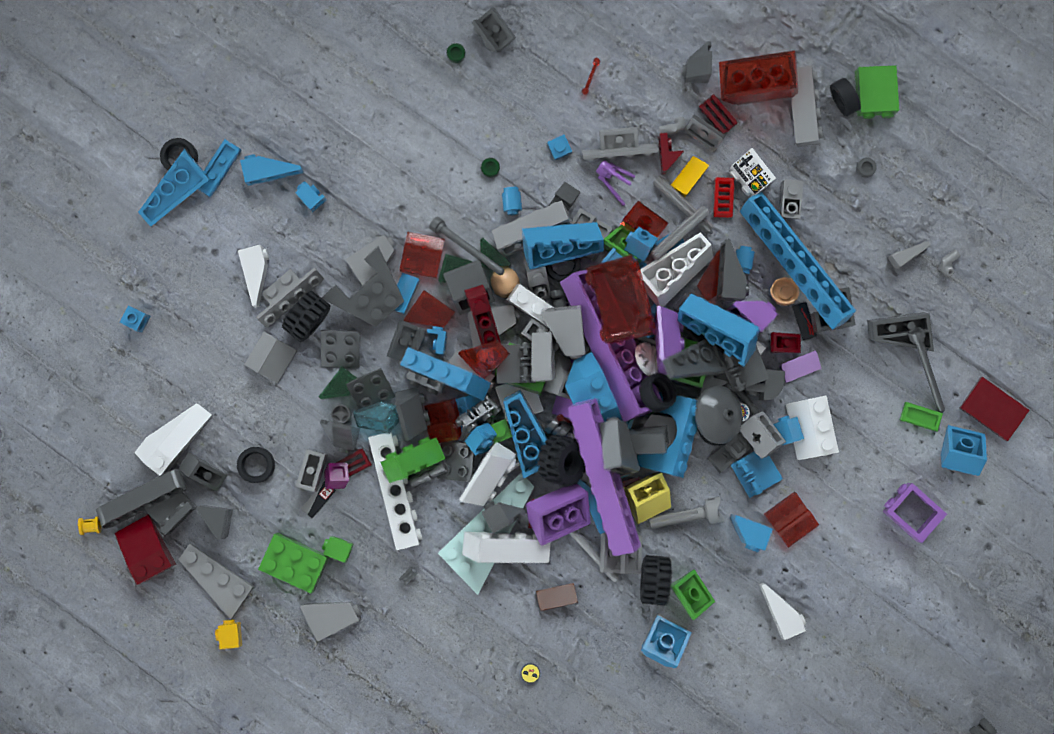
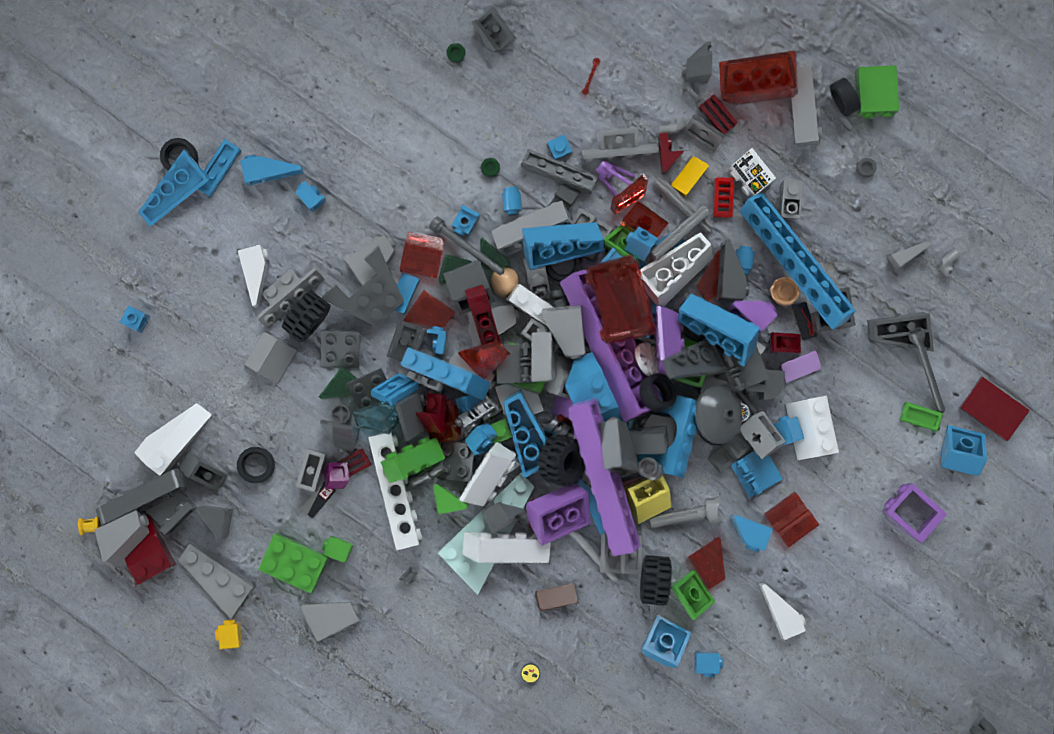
none -> light grey slope [95,510,149,569]
none -> dark azure plate [371,373,419,406]
none -> dark red slope [416,393,446,433]
none -> bright green slope [433,483,469,514]
none -> dark azure brick [452,205,480,237]
none -> dark grey tile [520,149,598,195]
none -> clear red wing [610,174,649,214]
none -> flat silver wheel [638,458,663,481]
none -> clear red wing [687,536,725,589]
none -> dark azure brick [694,651,723,677]

